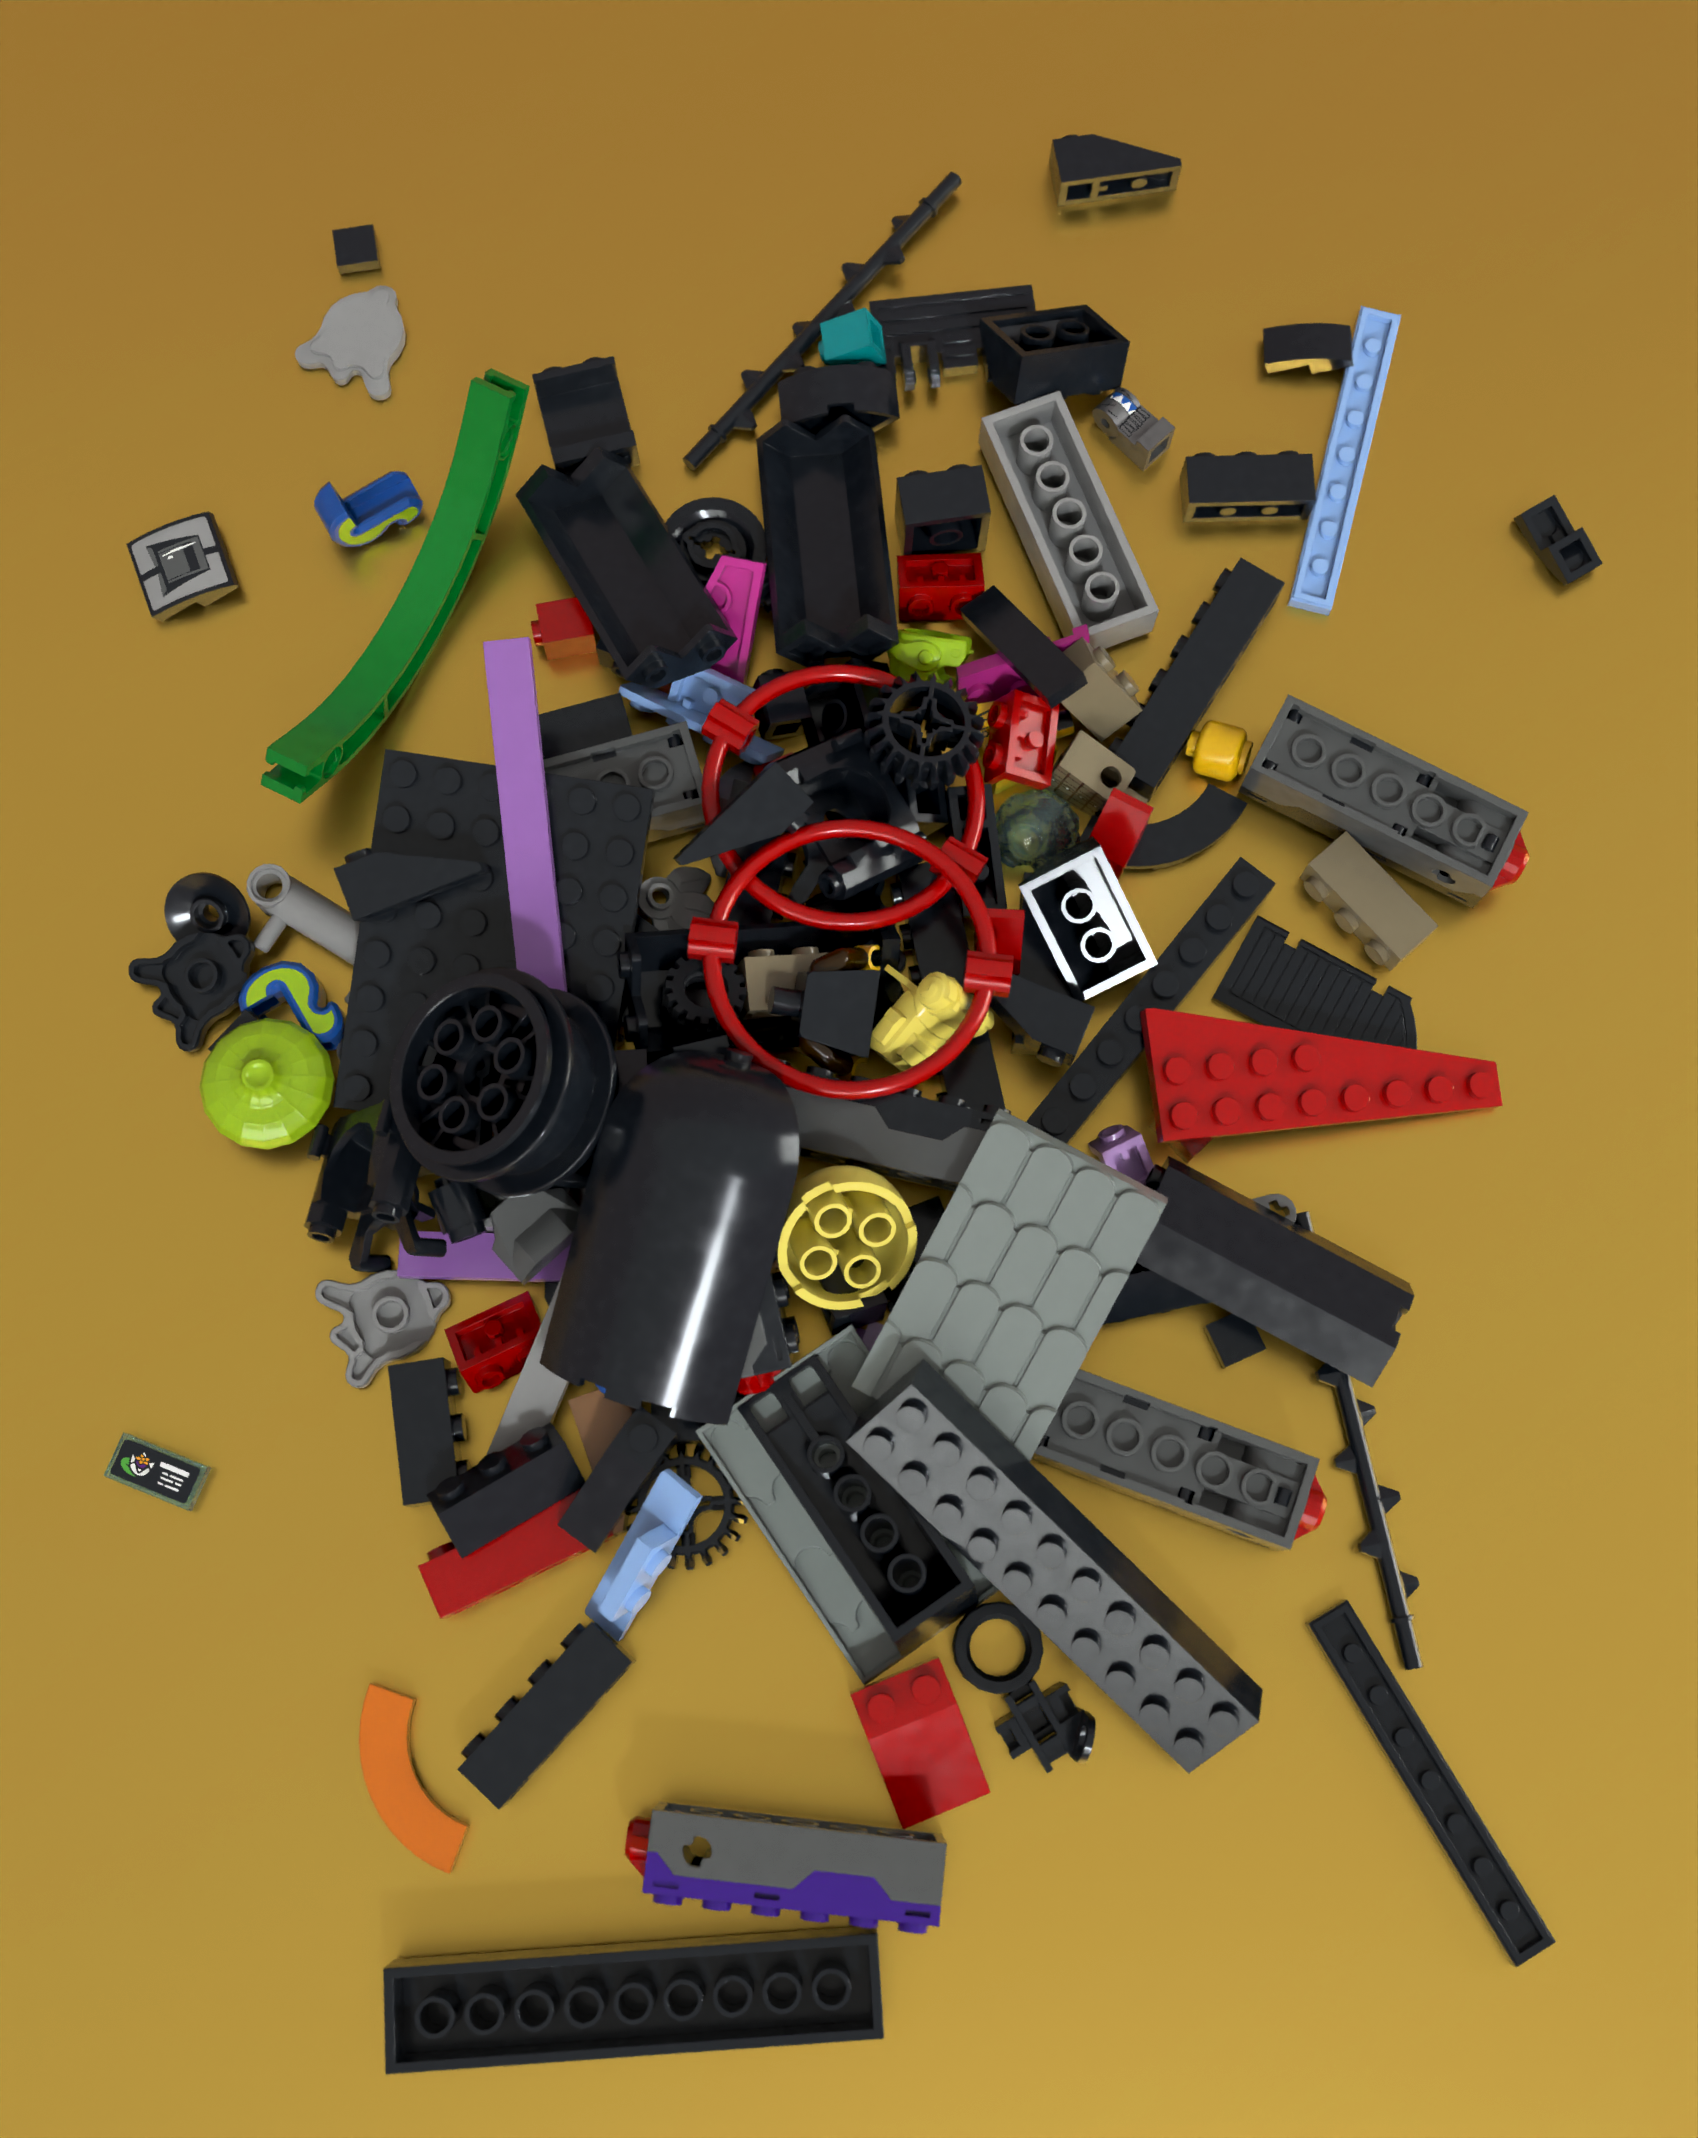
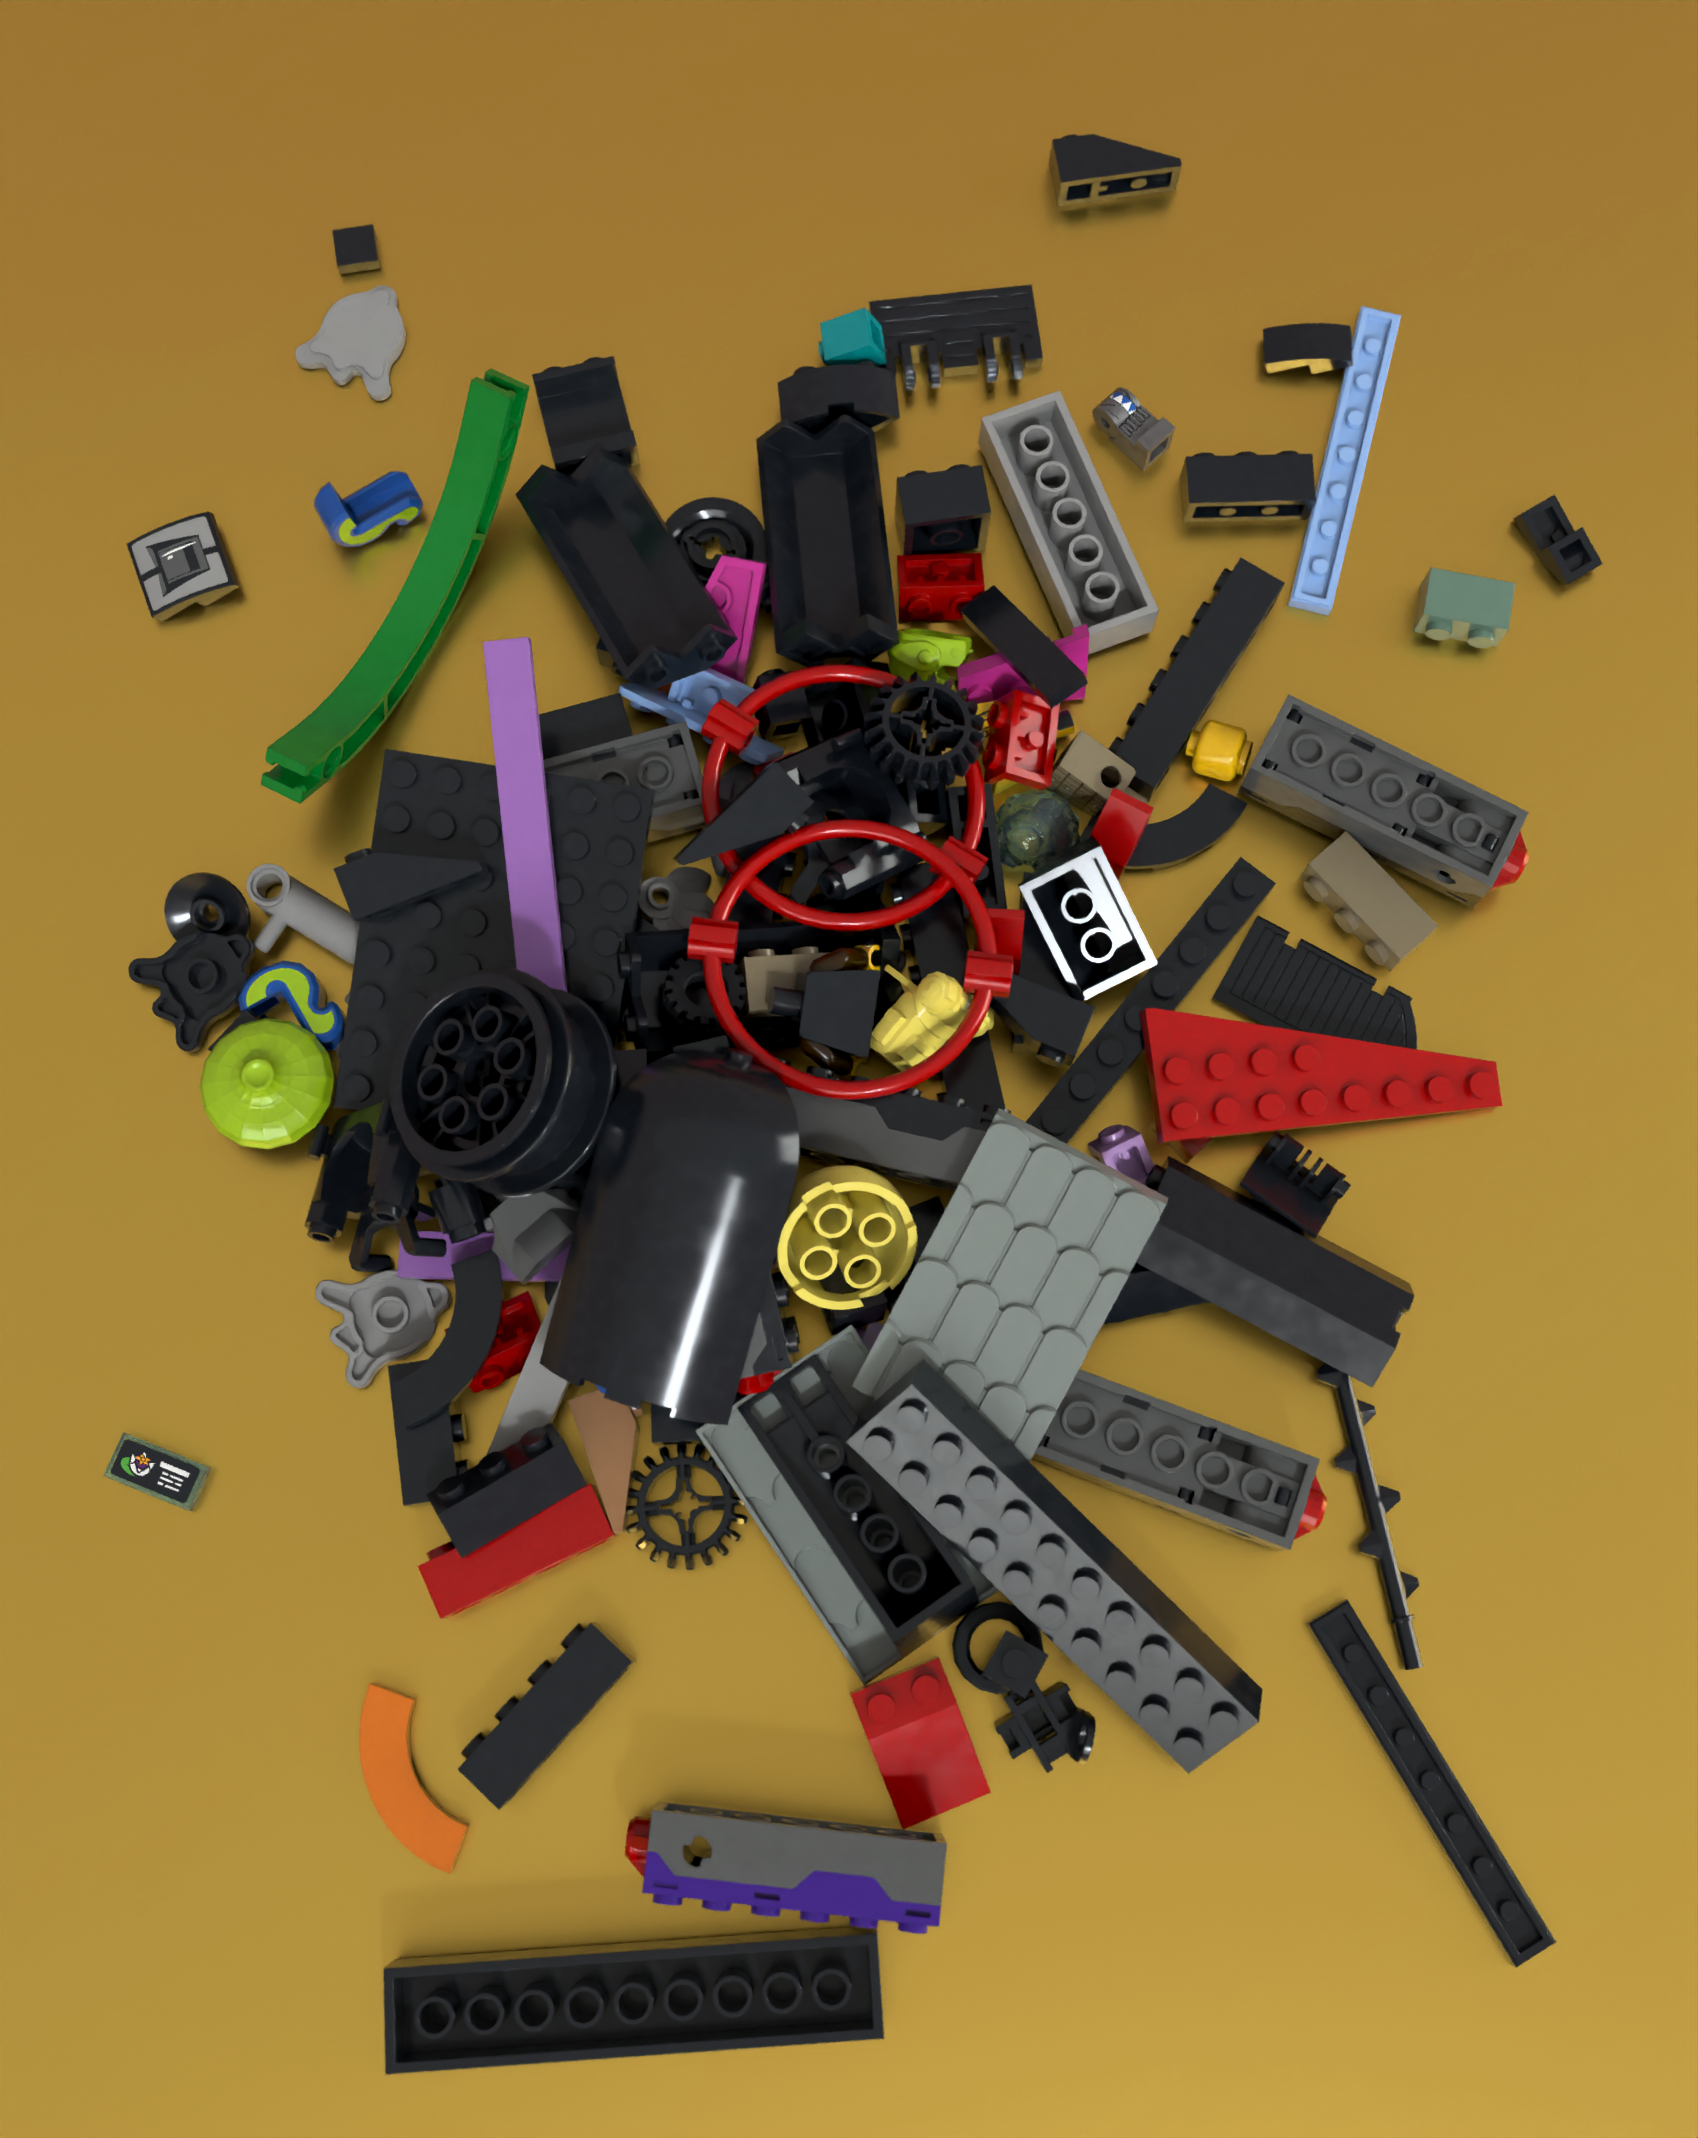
red brick [531,597,597,660] -> none
black slope [558,1407,680,1553] -> none
light blue bracket [585,1469,703,1642] -> none
black plant [683,172,962,471] -> none
black slope [979,304,1130,405] -> none
dark tan brick [1061,637,1143,742] -> none
black tile [1203,1314,1266,1369] -> none
none -> black tile [391,1250,504,1430]
none -> black brick [981,1630,1049,1700]
none -> black hinge [1239,1131,1351,1239]
none -> sand green brick [1413,567,1515,648]

